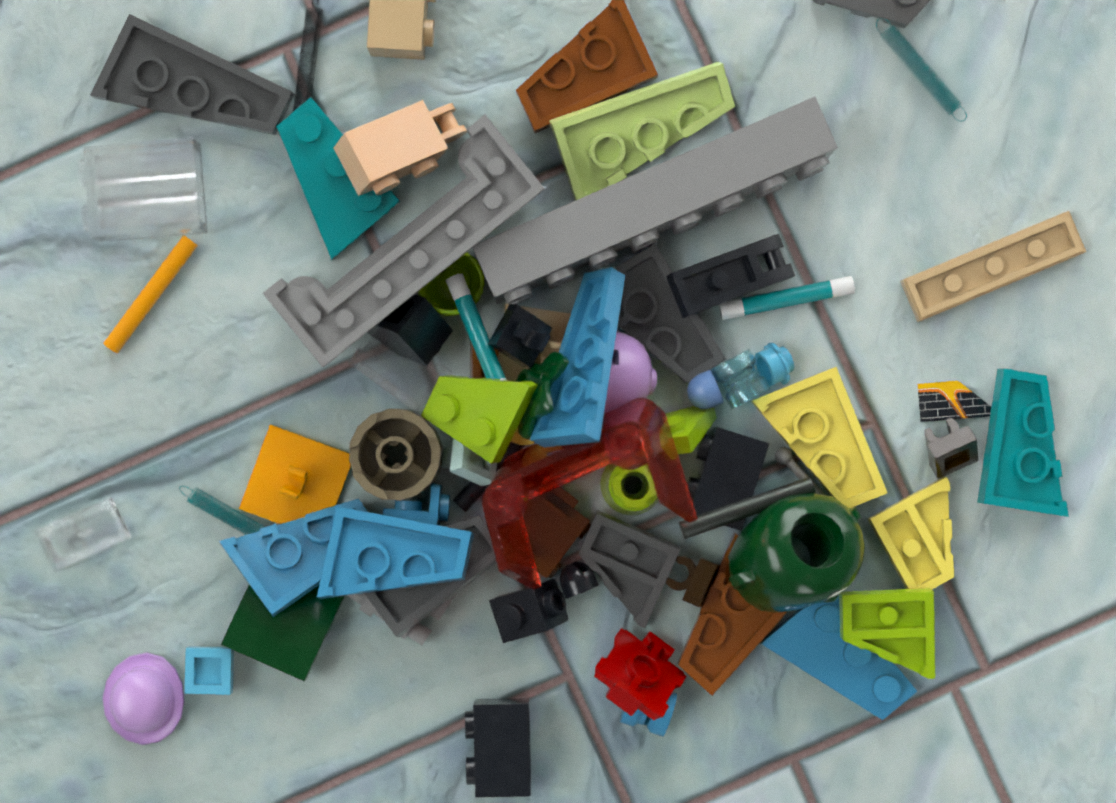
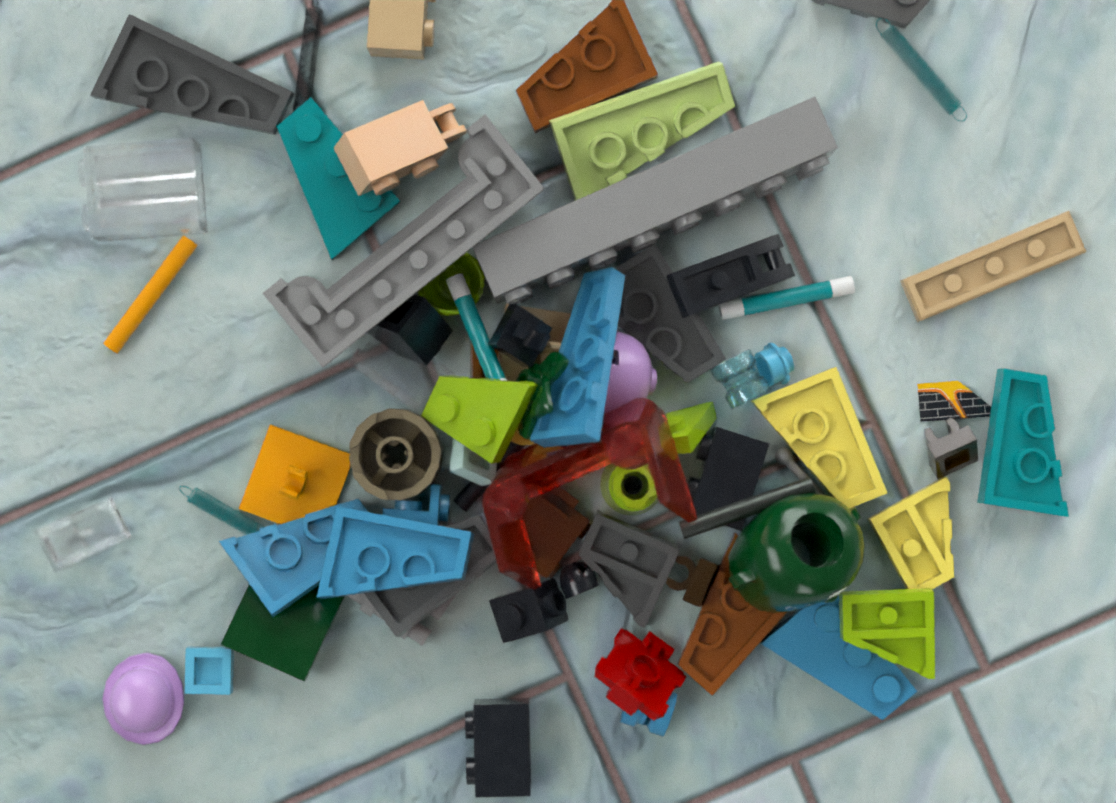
medium blue hinge [687,370,724,409] -> none

